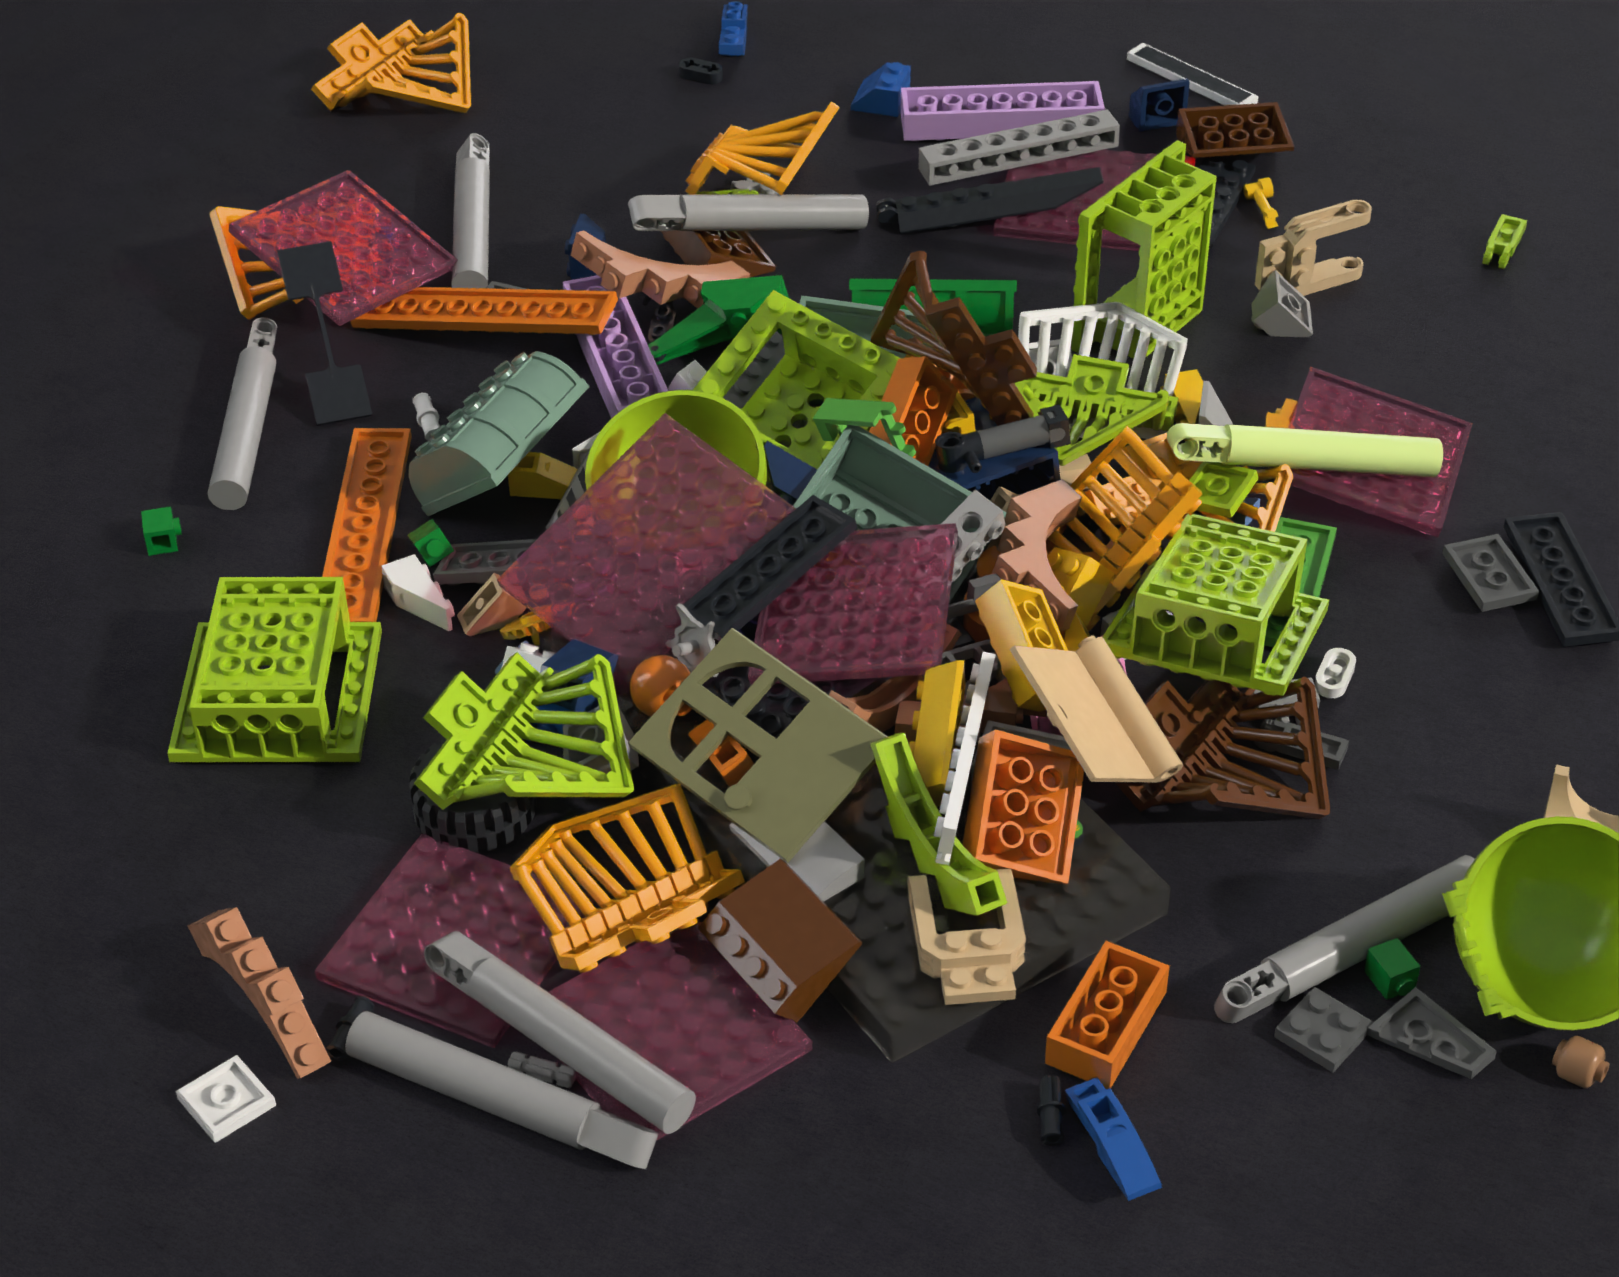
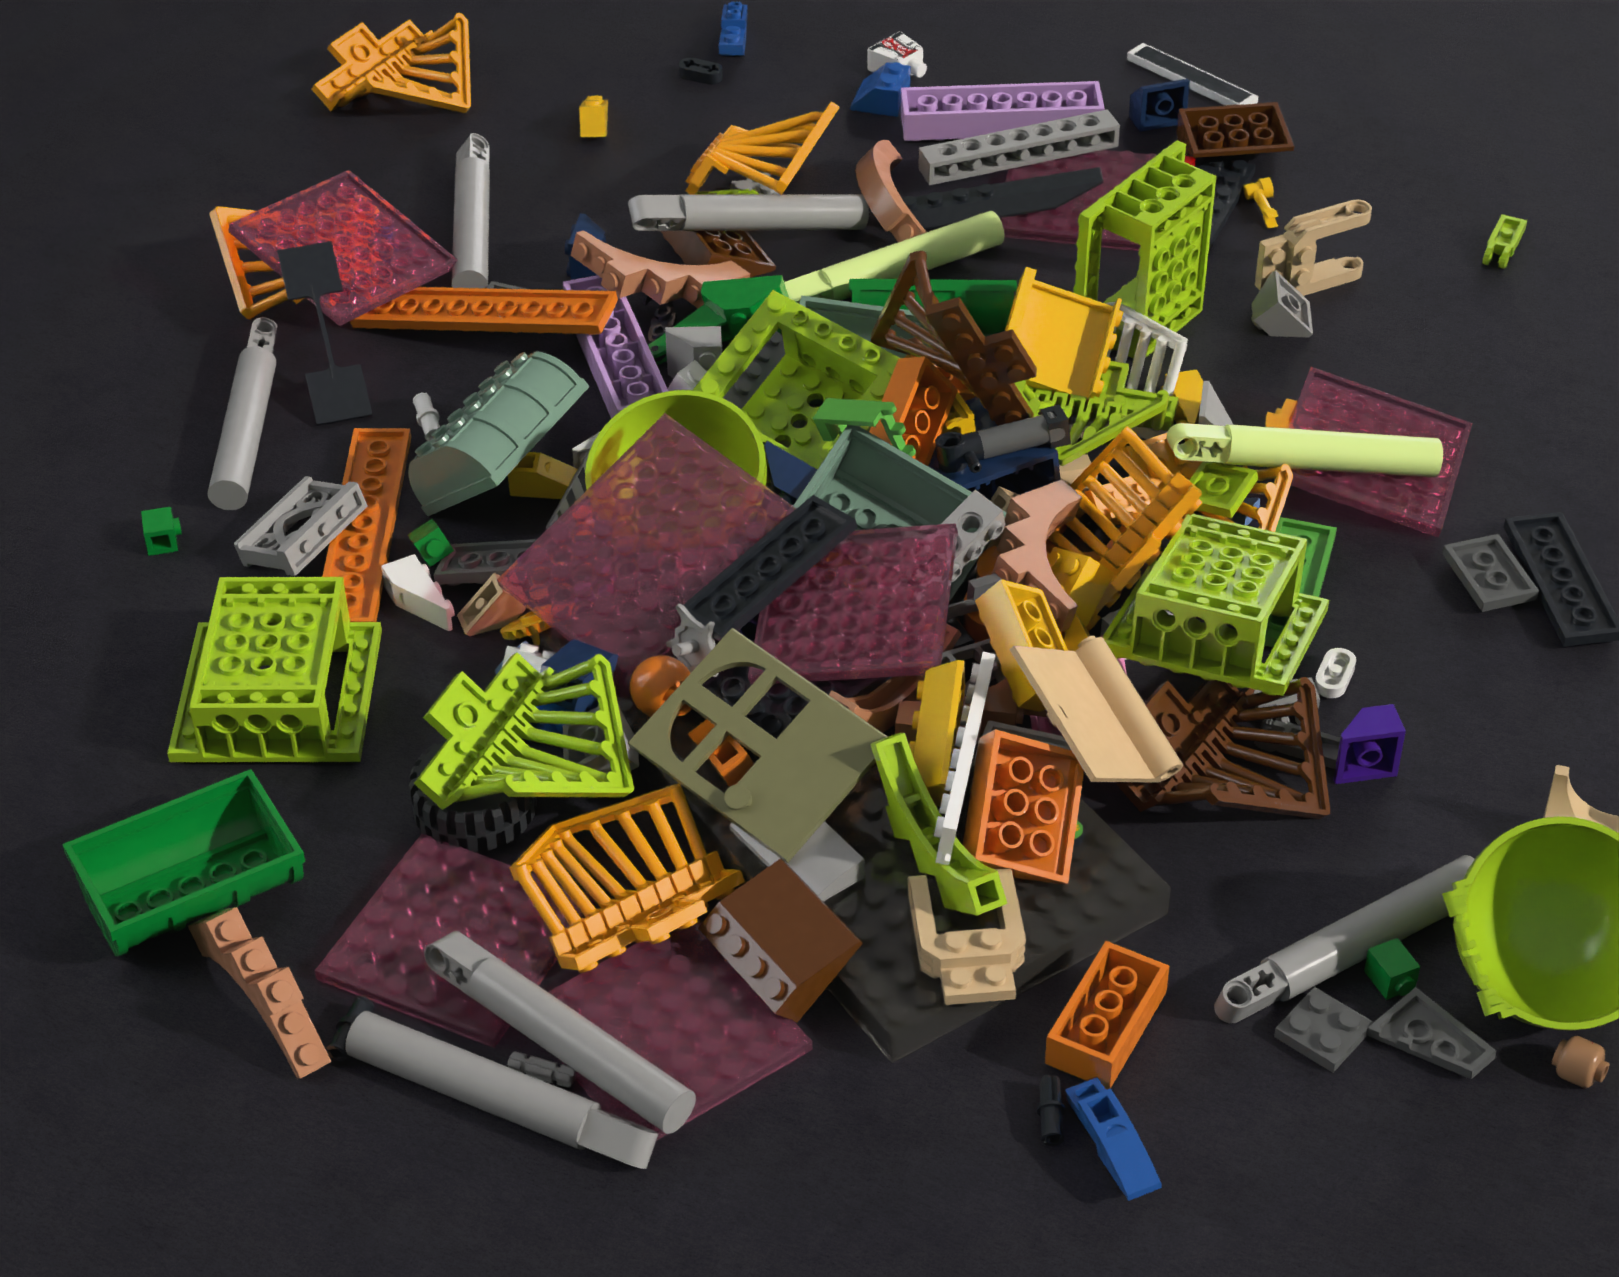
white tile [176,1055,276,1143] -> none
none -> green container [62,769,305,957]
none -> light grey fence [234,476,368,576]
none -> yellow slope [579,95,608,137]
none -> light grey slope [665,326,722,378]
none -> yellowish green piece [784,211,1004,303]
none -> nougat arch [856,140,927,242]
none -> white torso [867,31,927,78]
none -> yellow panel [1005,267,1123,405]
none -> dark purple slope [1333,704,1406,784]

